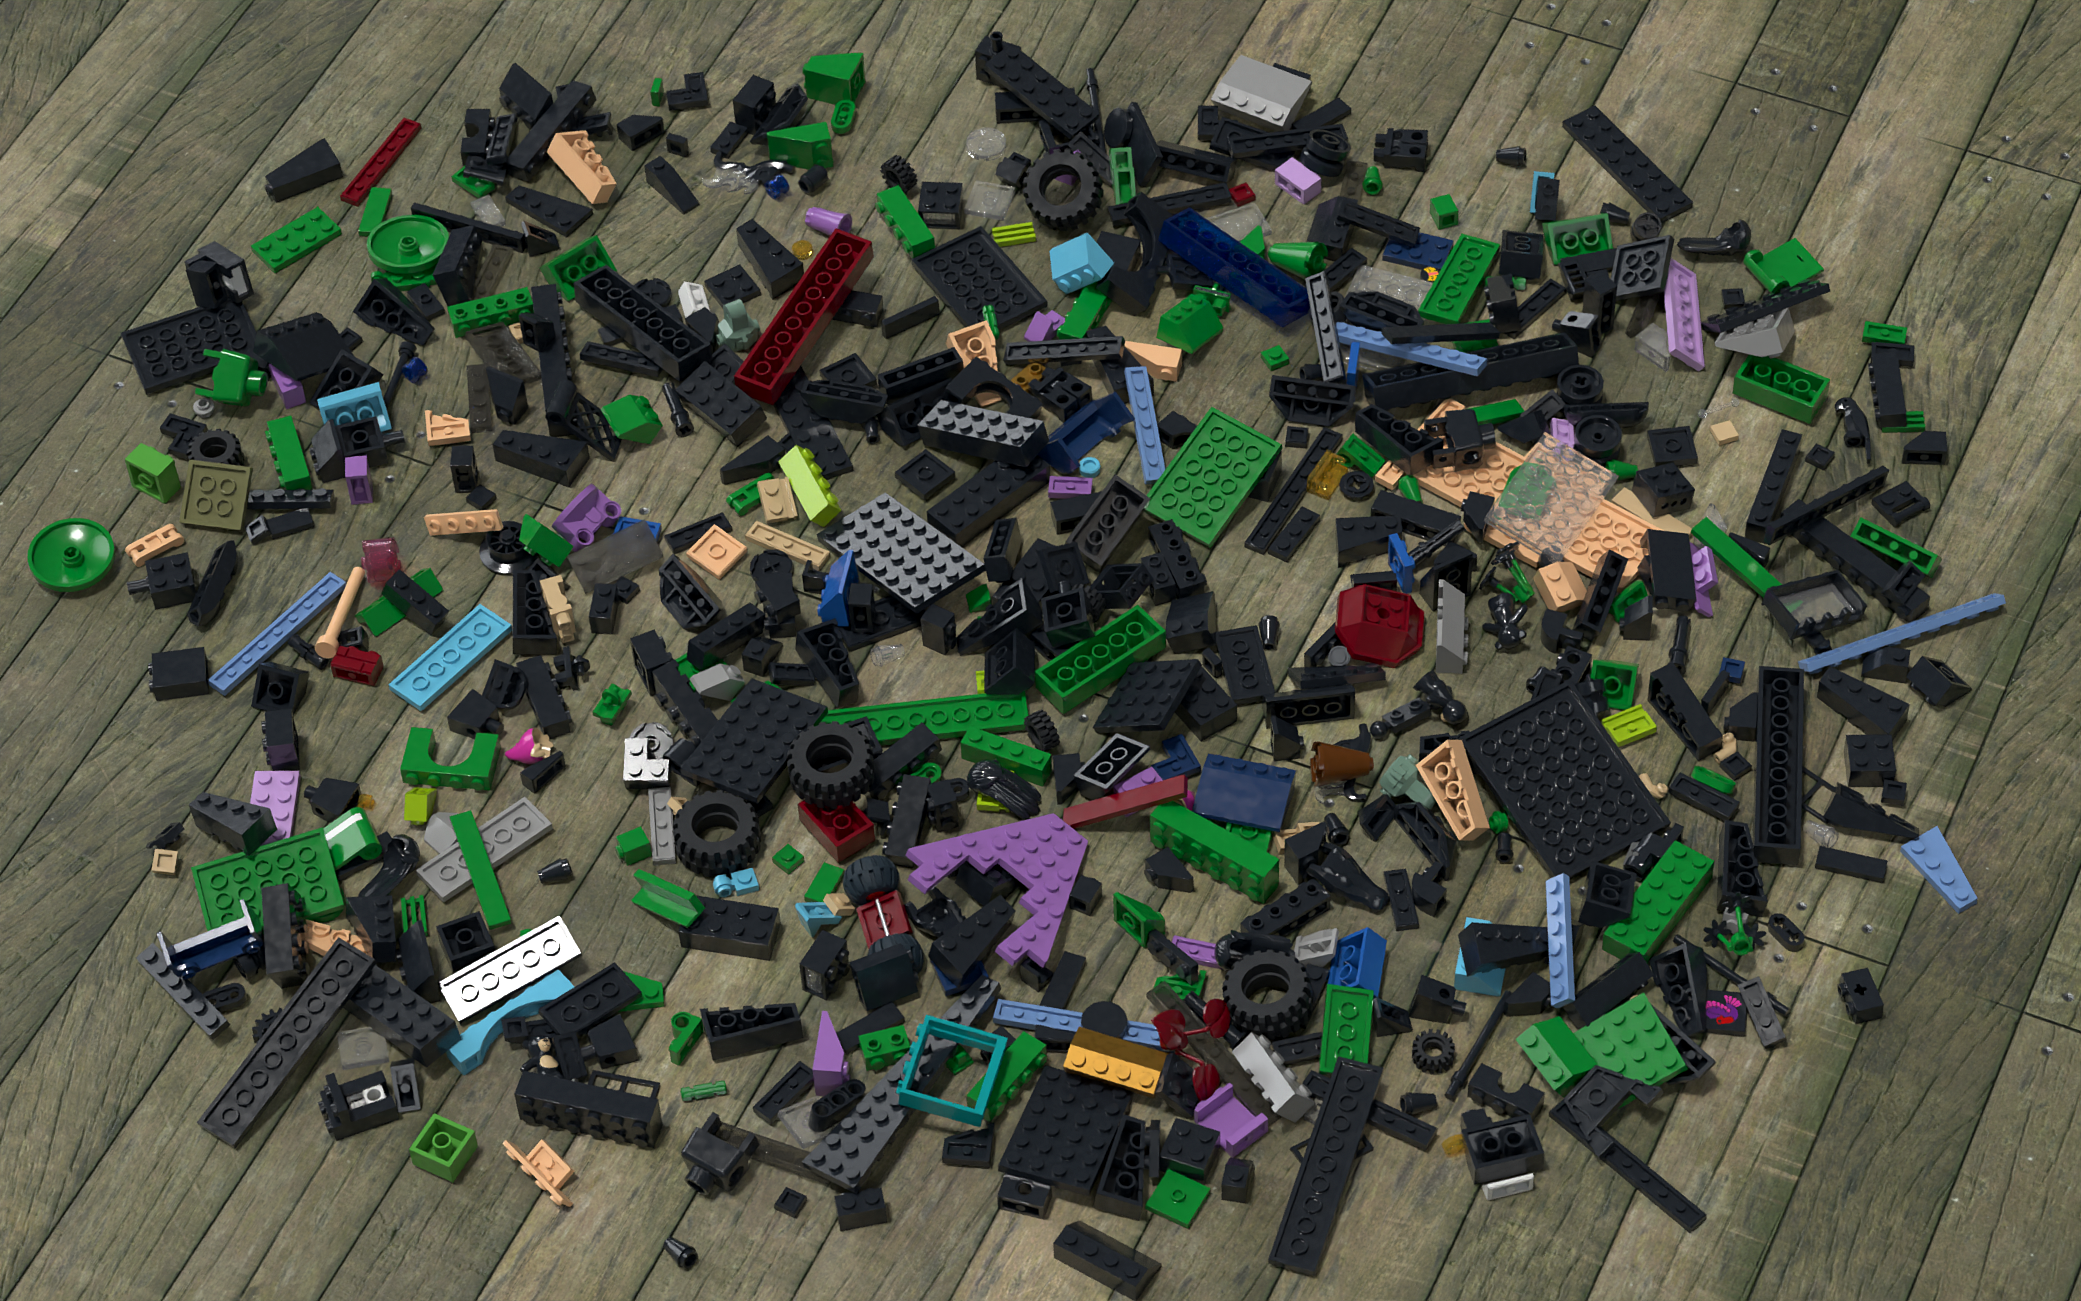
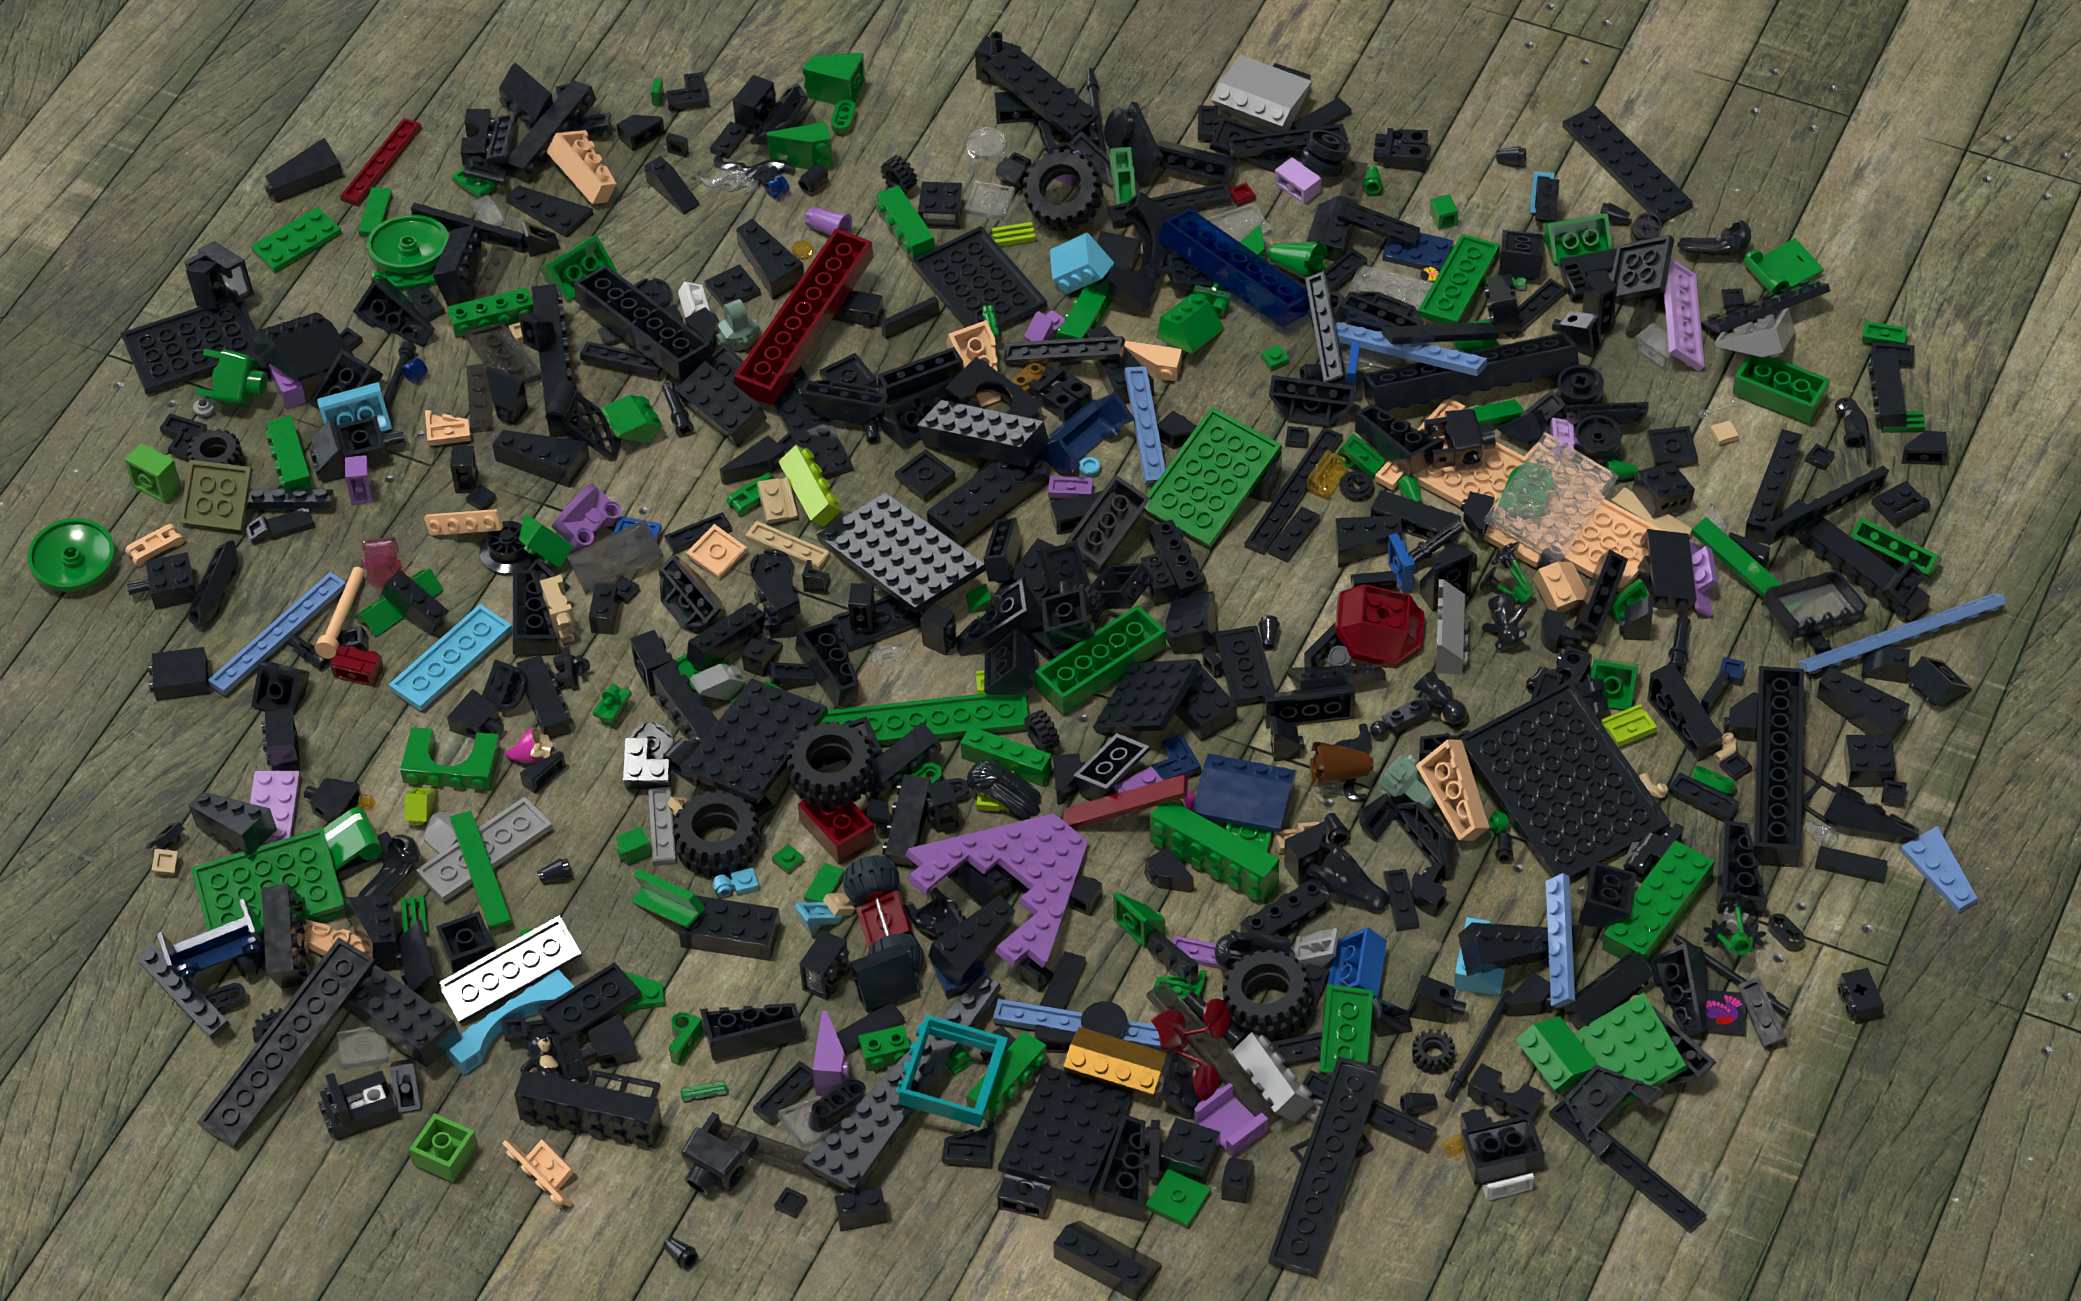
blue slope [817,550,860,626] -> none

